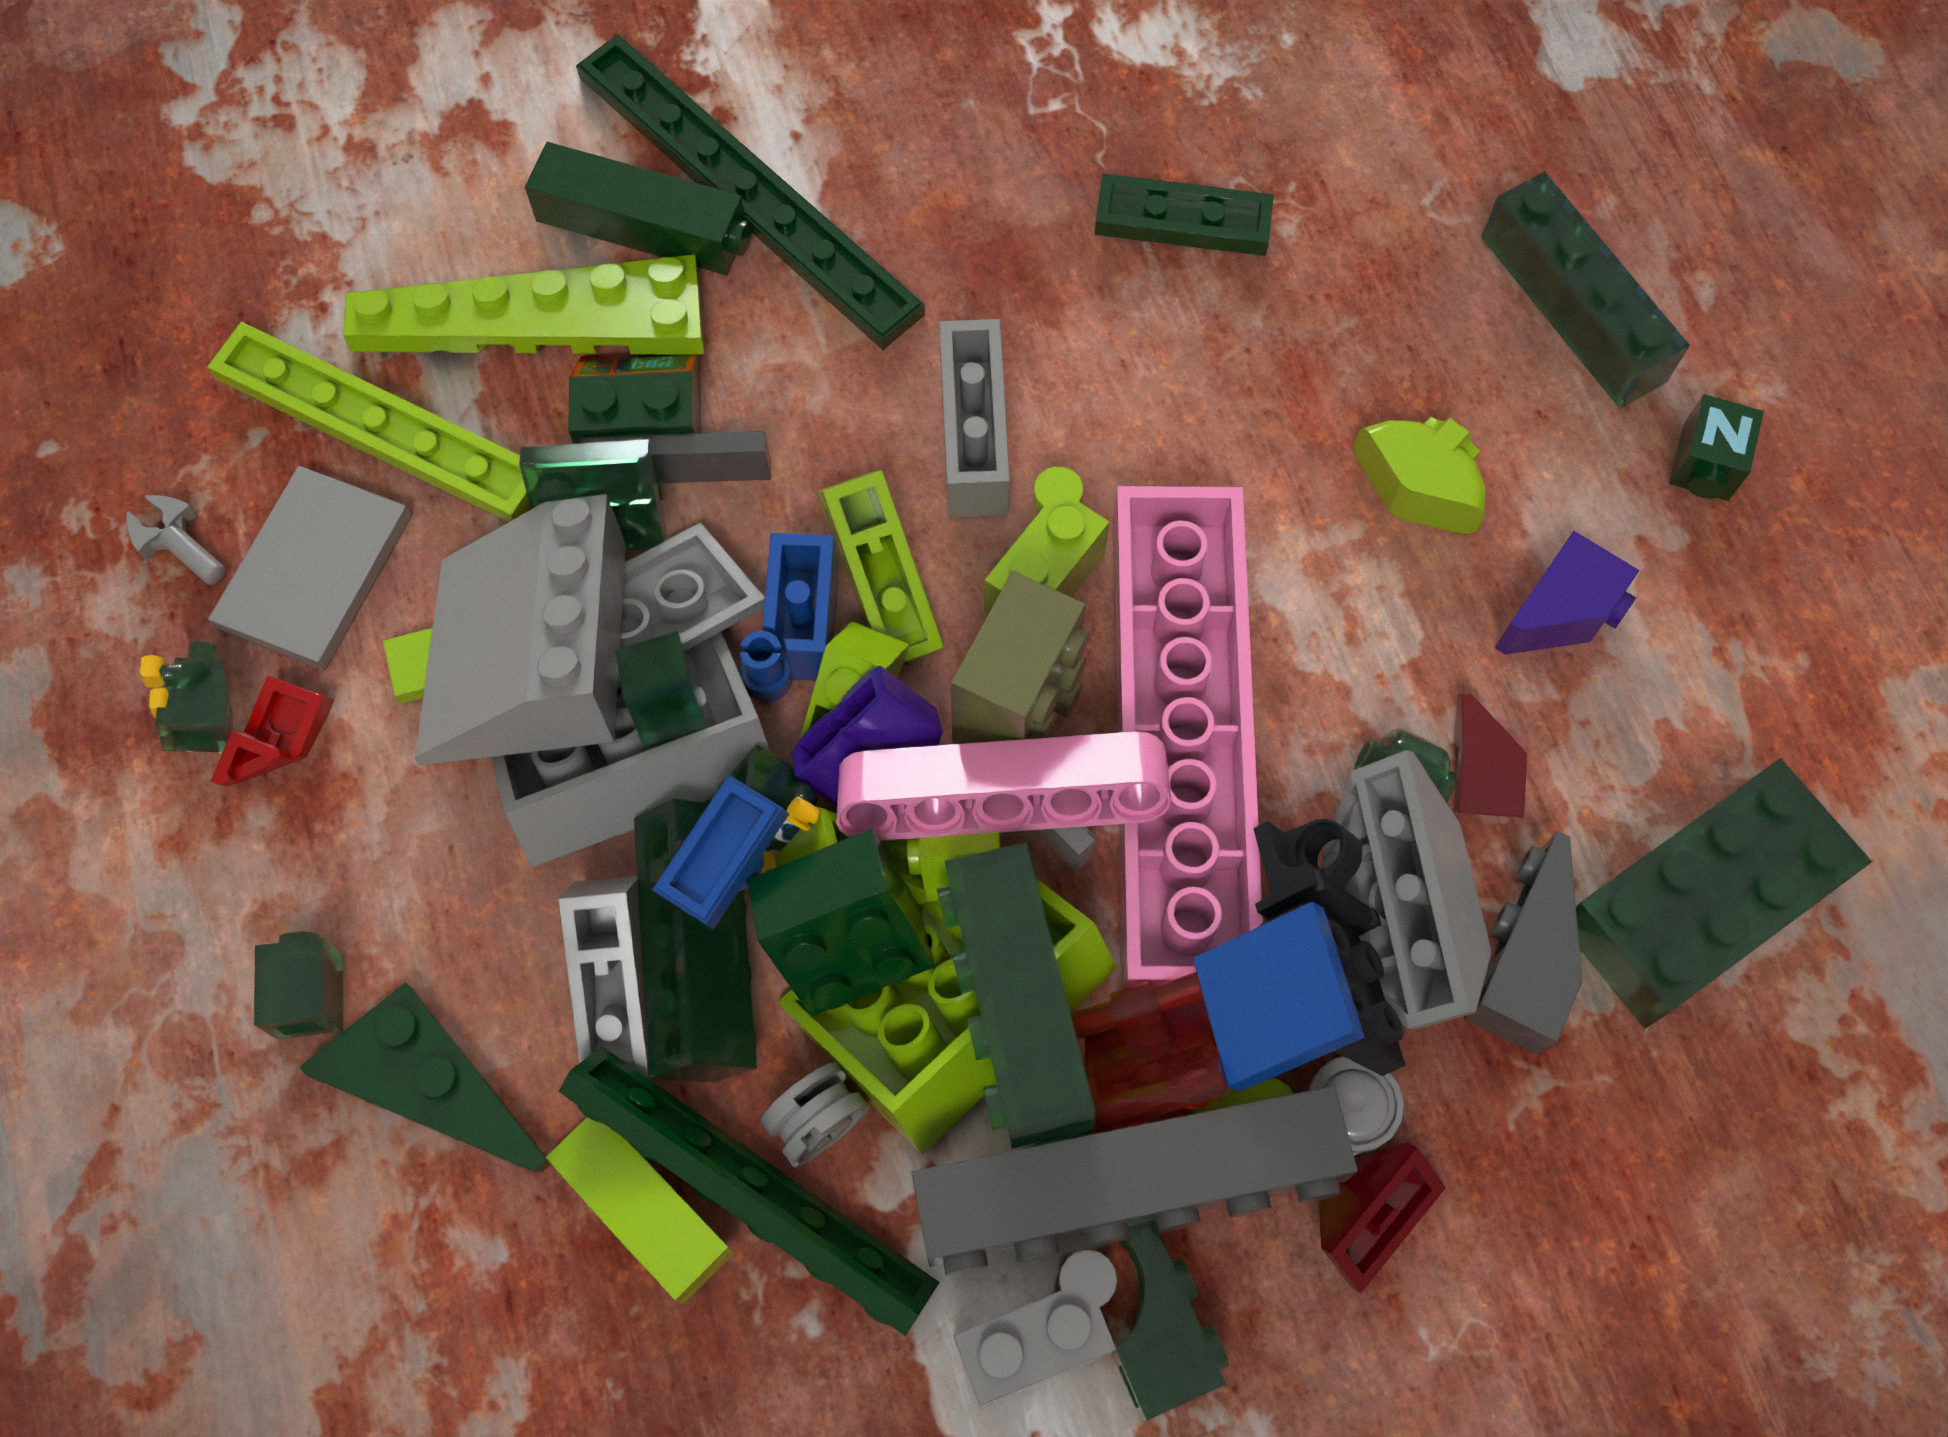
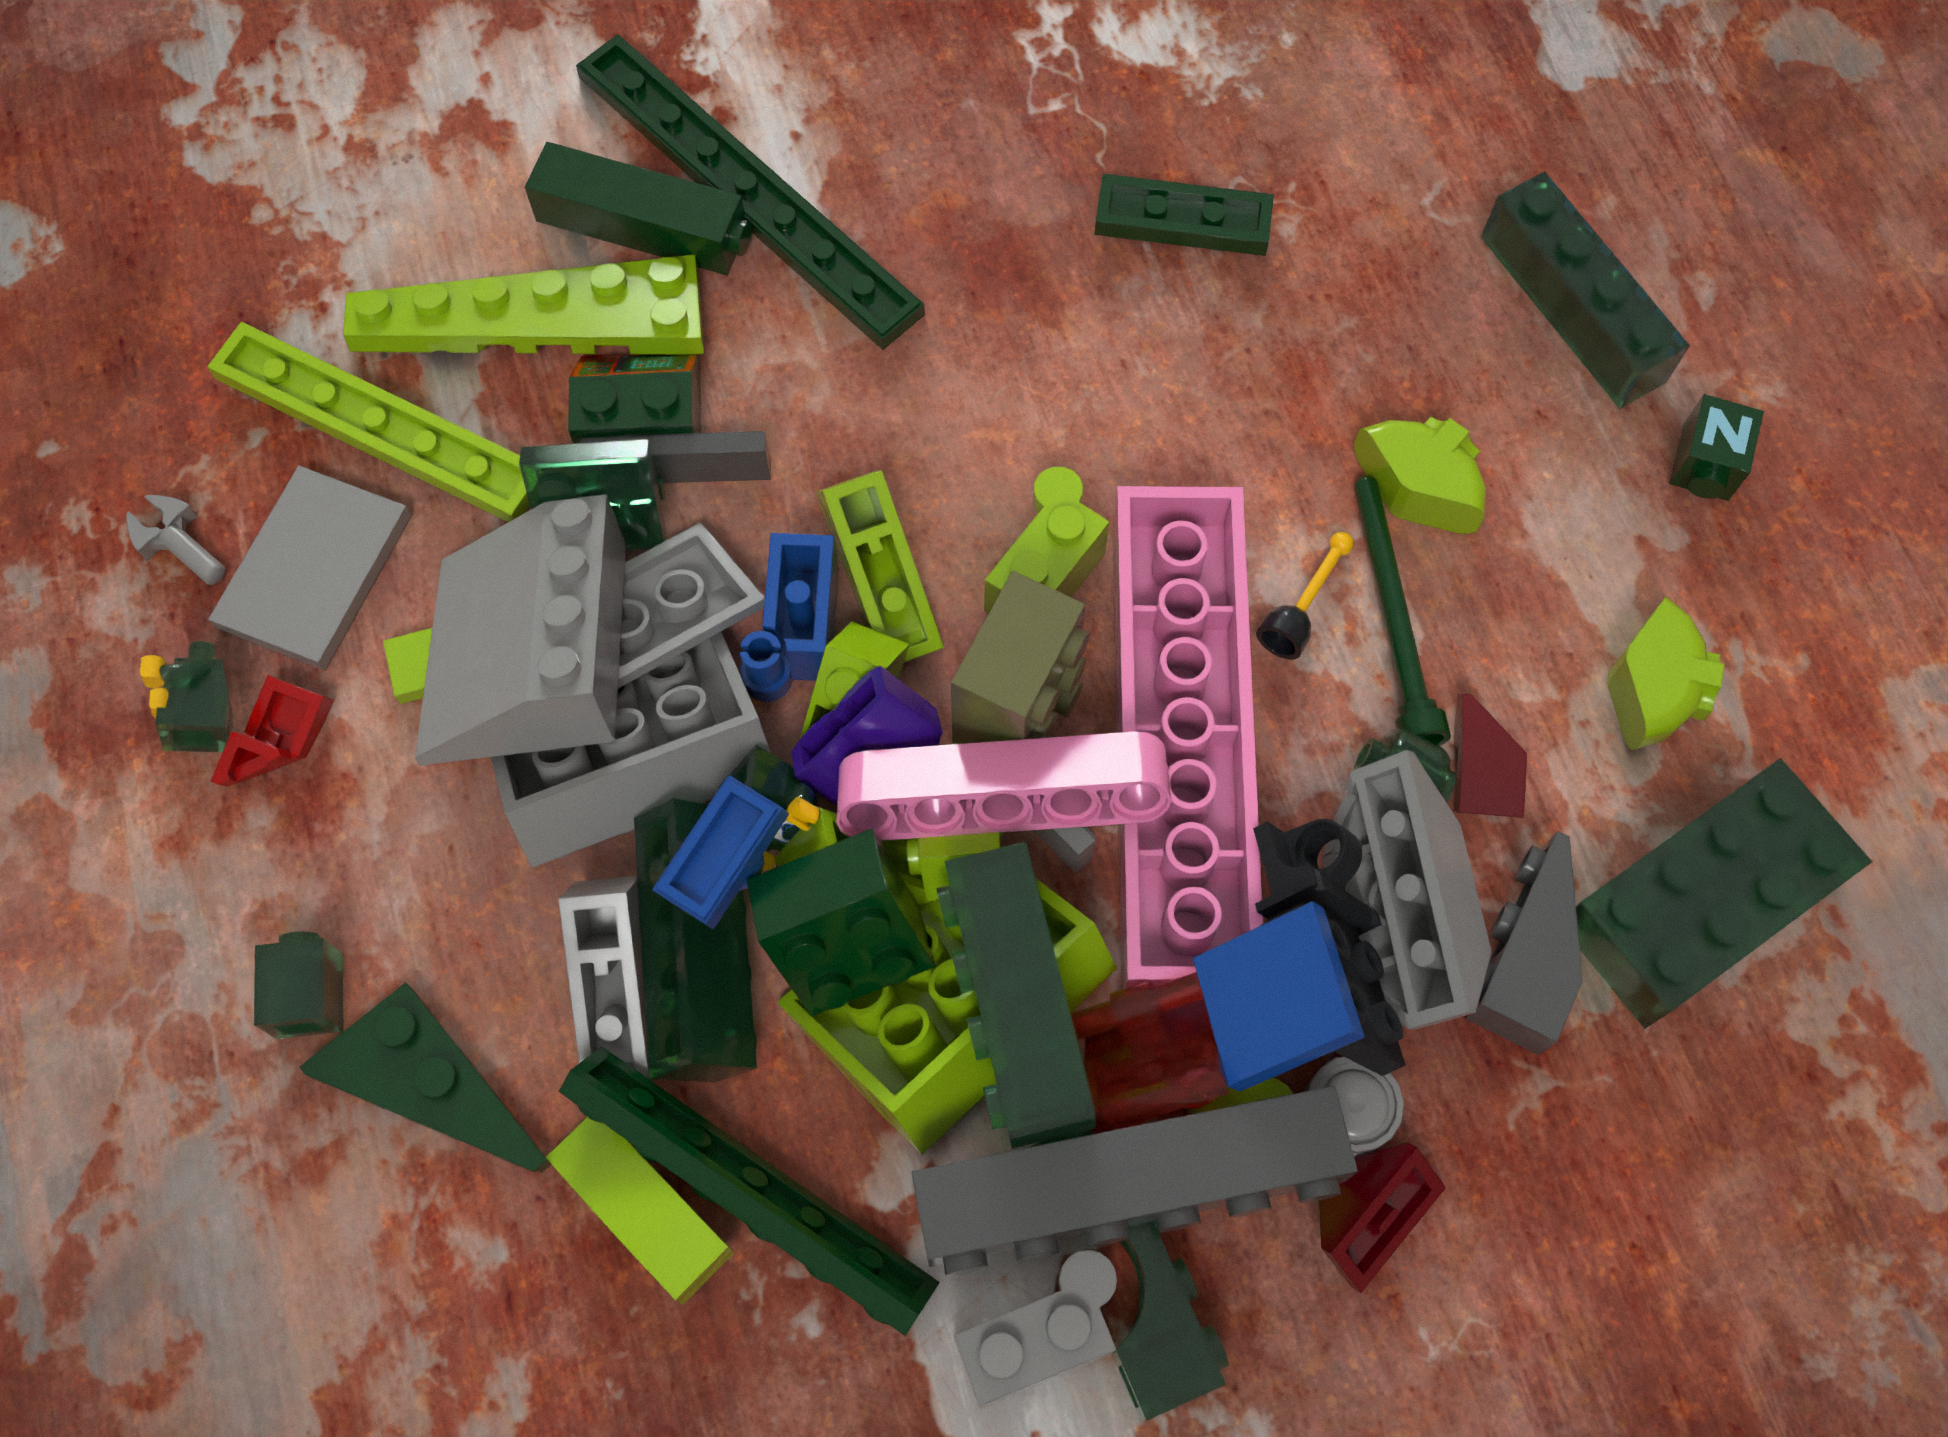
clear green brick [615,631,707,747] -> none
light grey wheel [760,1062,870,1168] -> none
light grey brick [939,319,1010,518] -> none
dark purple slope [1495,531,1640,655] -> none
none -> black hinge [1256,532,1354,660]
none -> dark green piece [1354,475,1451,751]
none -> lime piece [1607,596,1725,750]

